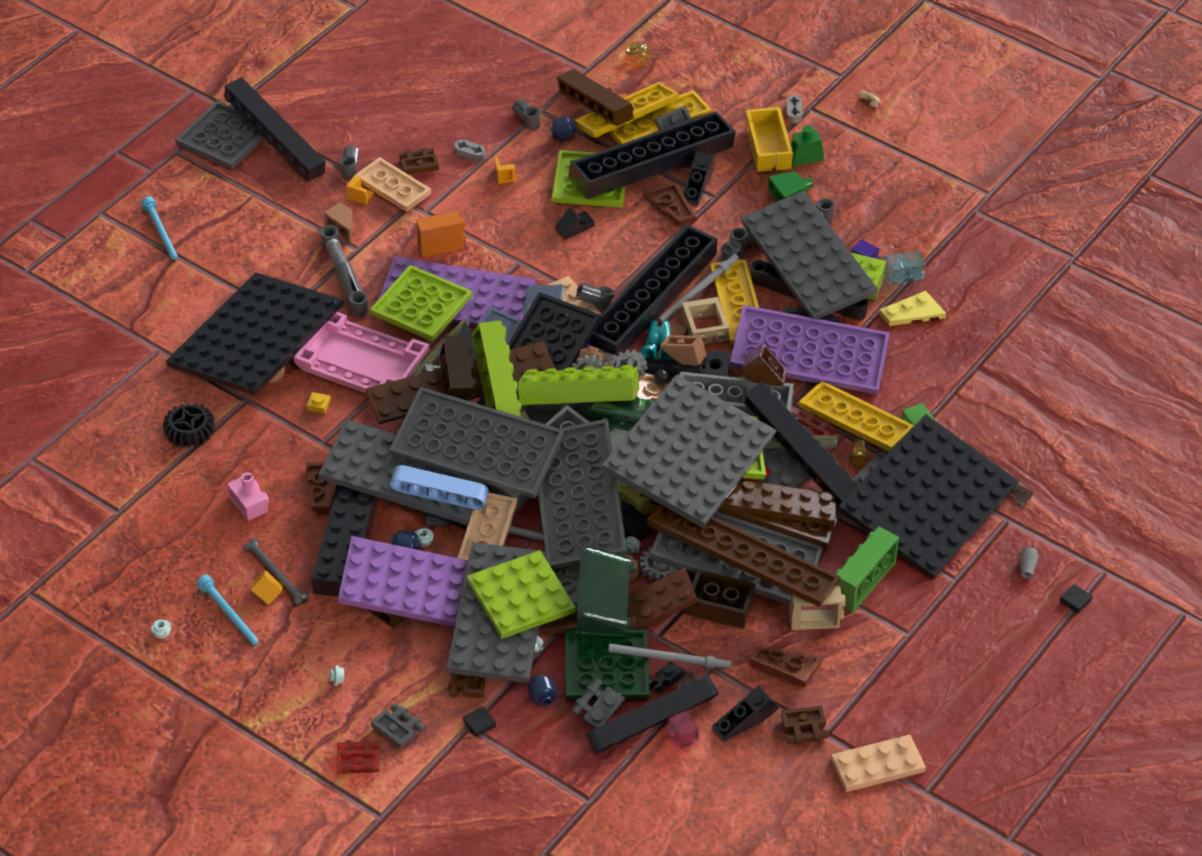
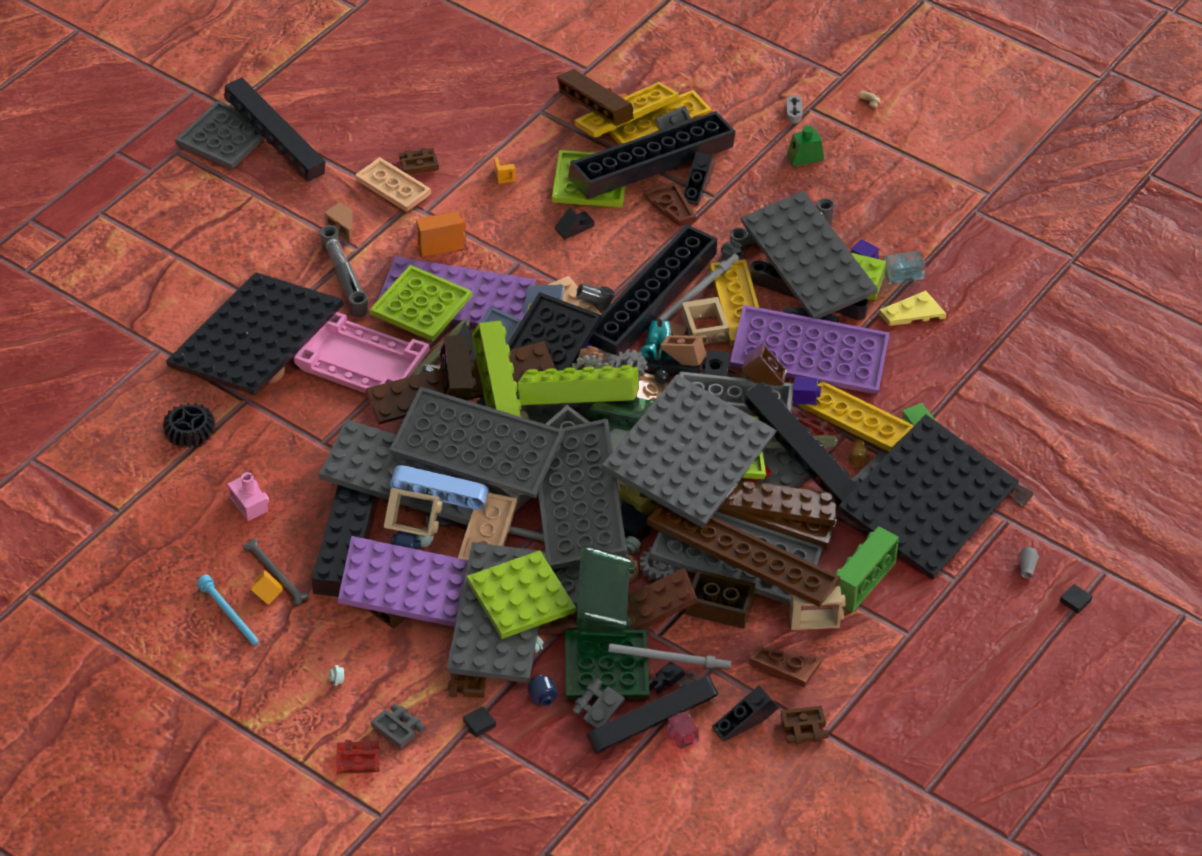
medium azure piece [141,196,178,260] -> none
light aqua plate [151,620,171,638] -> none
copper wing [306,463,338,512] -> none
yellow plate [307,392,331,414] -> none
dark grey piece [340,145,359,179] -> none
light orange panel [346,175,374,205] -> none
light grey beam [454,140,485,162] -> none
dark grey piece [512,98,540,130] -> none
dark blue head [550,115,576,141] -> none
clear yellow hair [626,42,651,66] -> none
yellow piece [745,107,793,172] -> none
green torso [768,172,813,202] -> none
light nougat plate [831,735,926,792] -> none
none -> tan window [384,488,443,537]
none -> dark purple brick [793,377,821,405]

